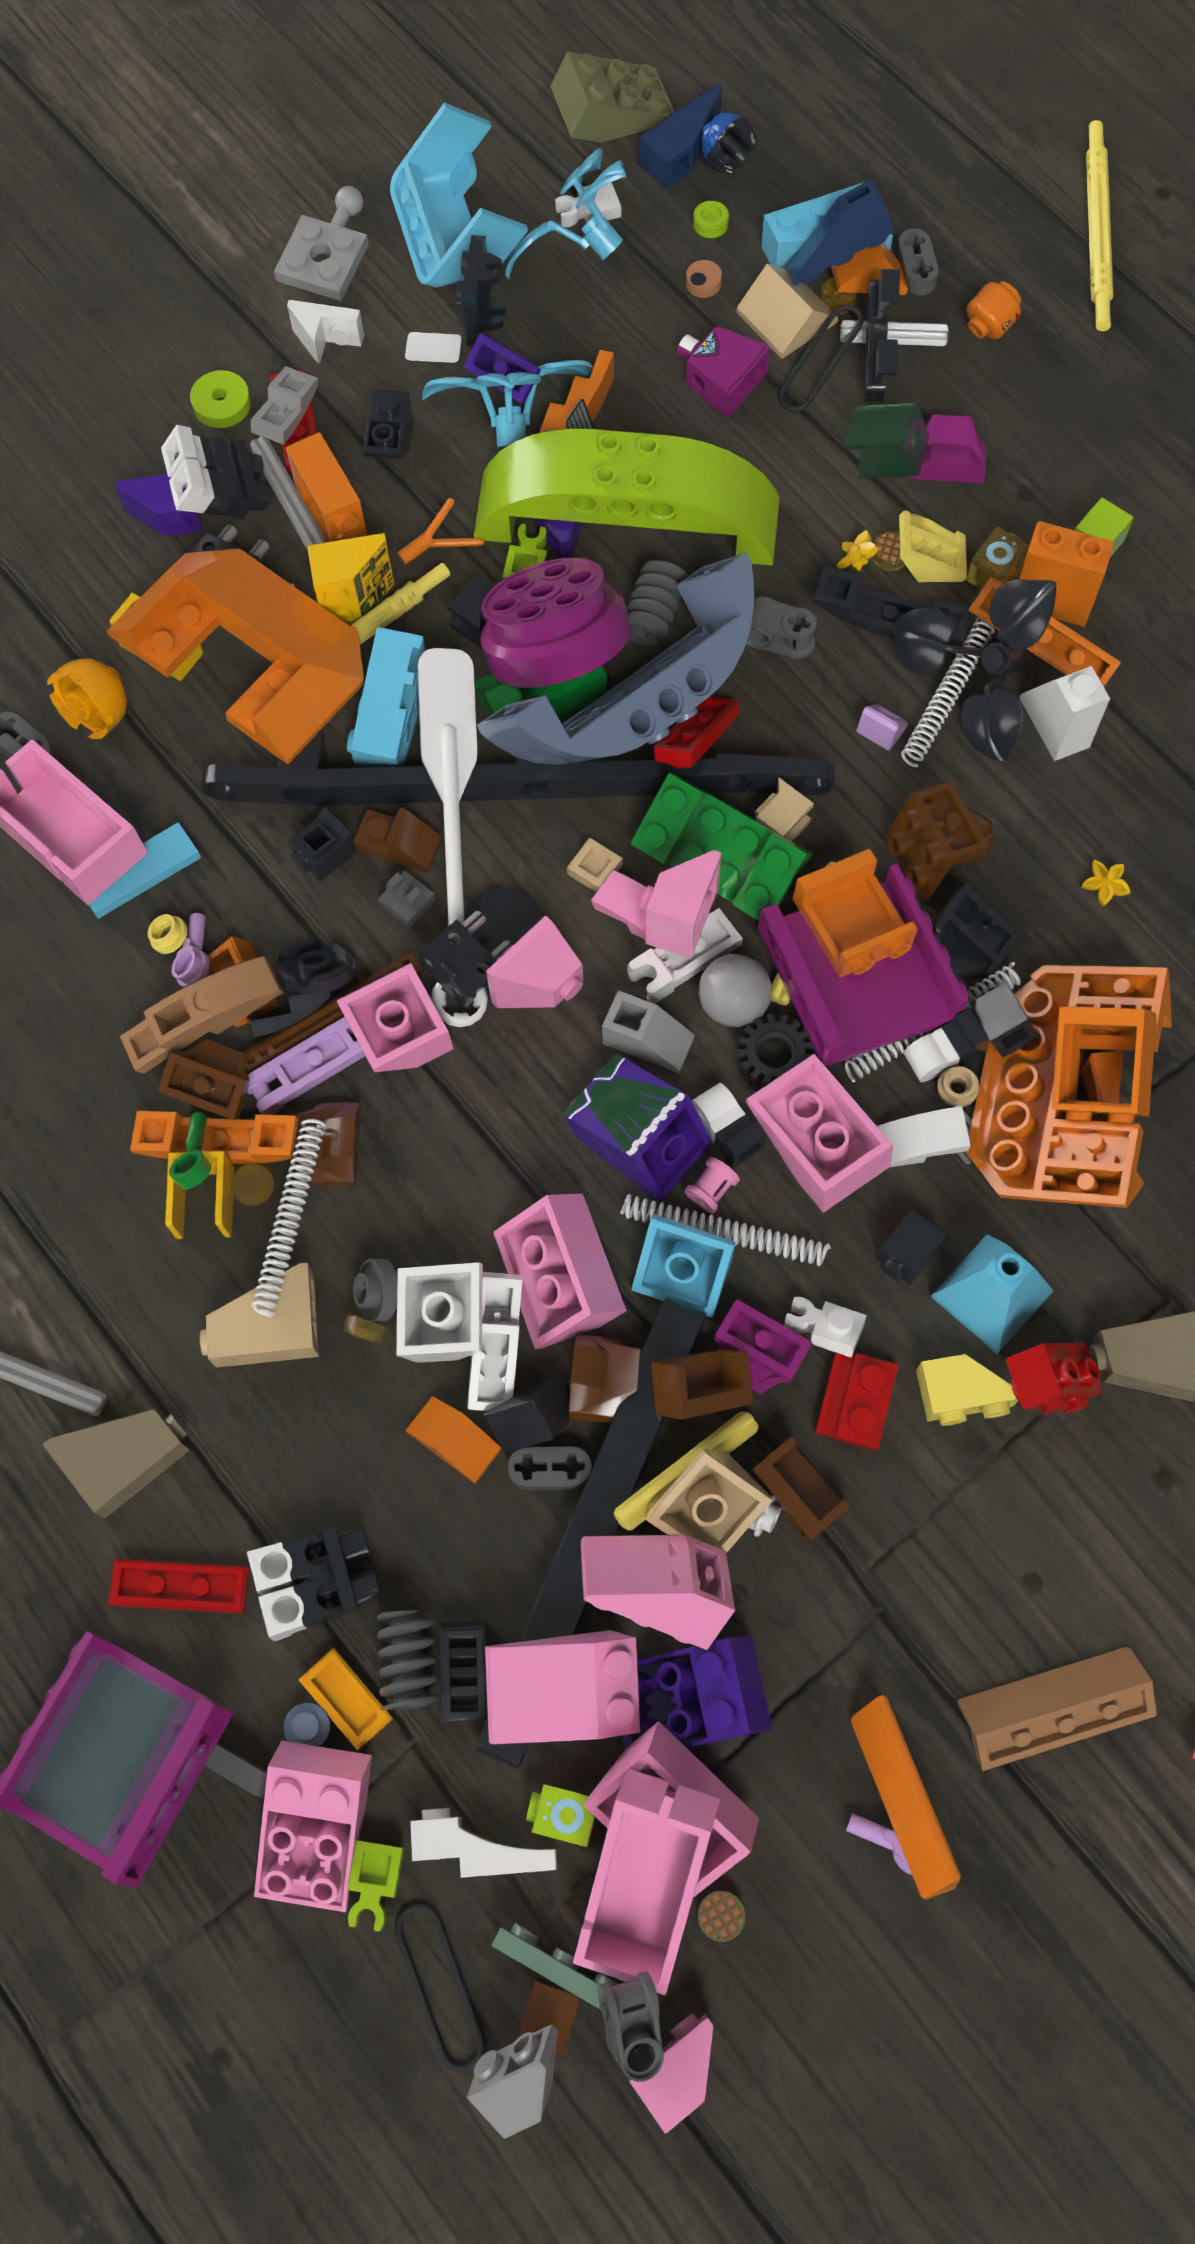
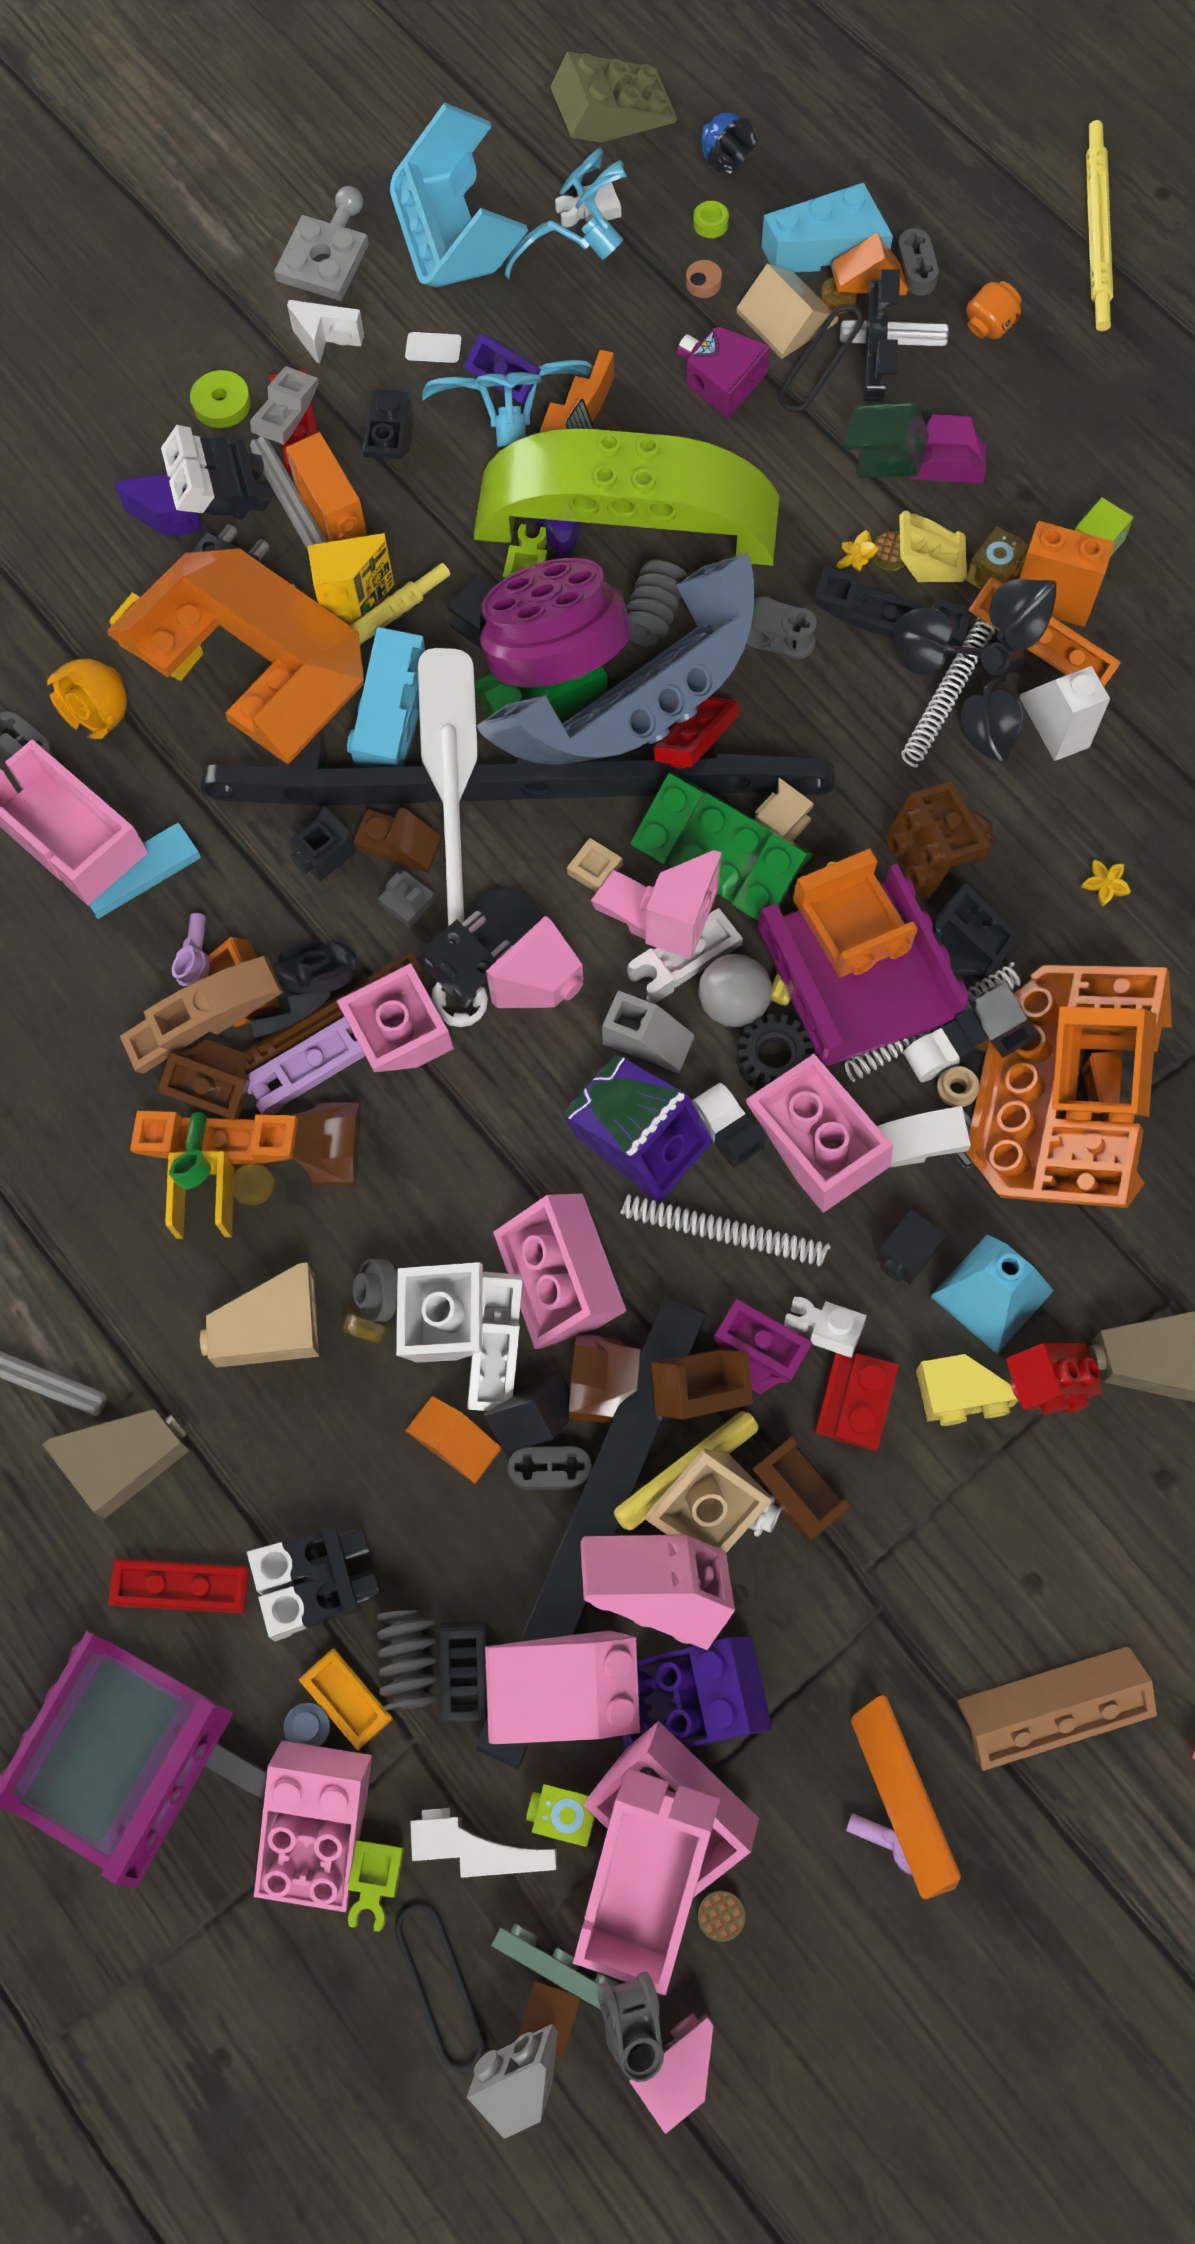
light yellow plate [148,914,188,954] -> none
white piece [251,1119,327,1317] -> none
orange plant [397,498,484,565] -> none
black piece [456,235,506,346] -> none
medium azure slope [631,1215,736,1318] -> none
dark blue slope [639,83,722,190] -> none
bright pink bush [685,1157,740,1214] -> none
dark blue slope [787,179,895,286] -> none
lavender slope [856,704,908,751] -> none

